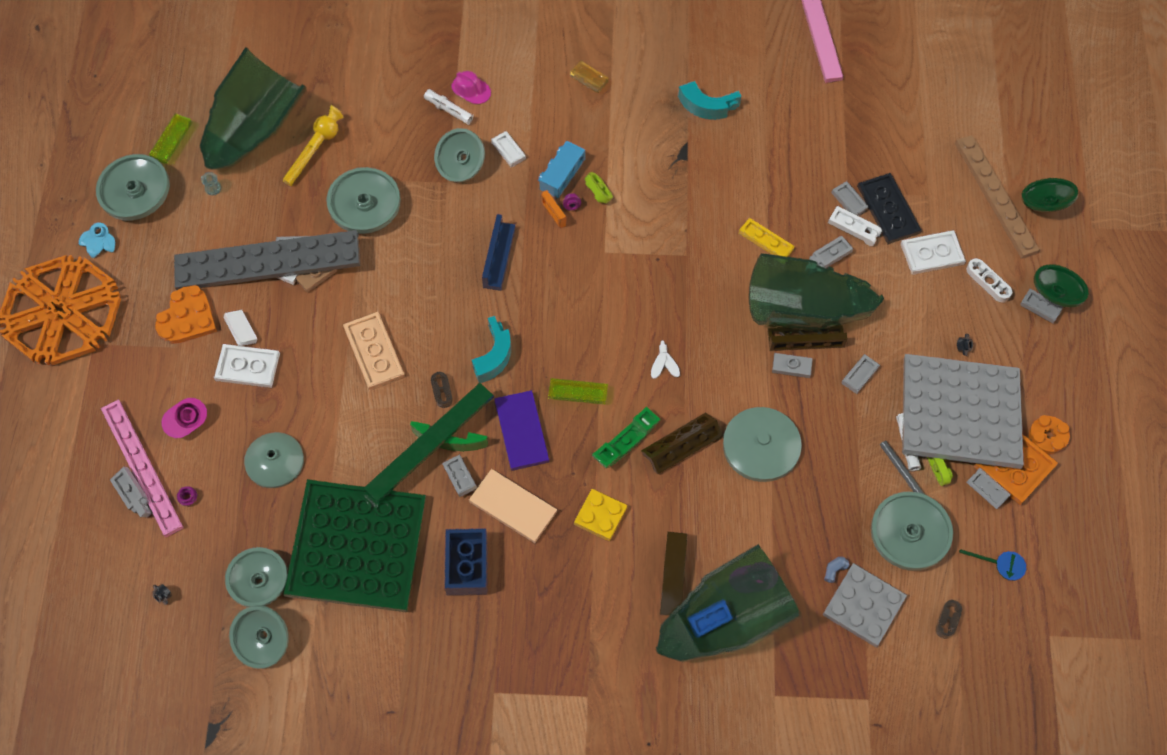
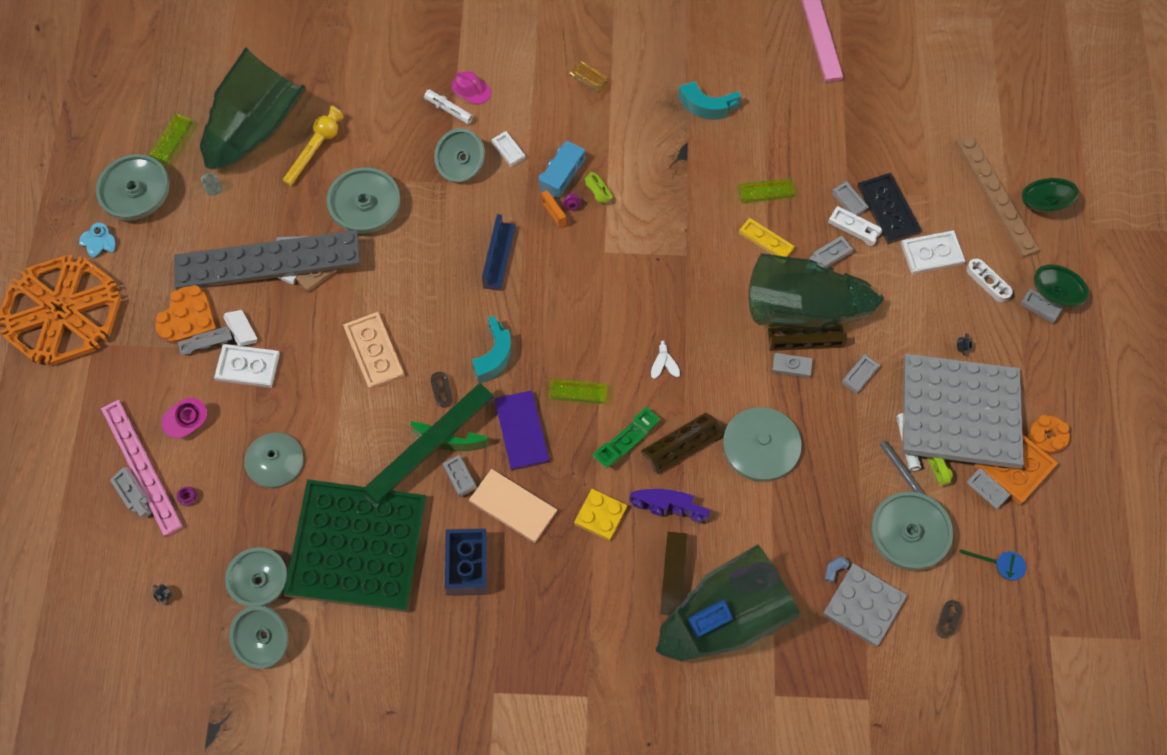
none -> light grey hinge [178,326,232,355]
none -> dark purple slope [629,489,710,524]
none -> clear neon green plate [738,178,795,203]

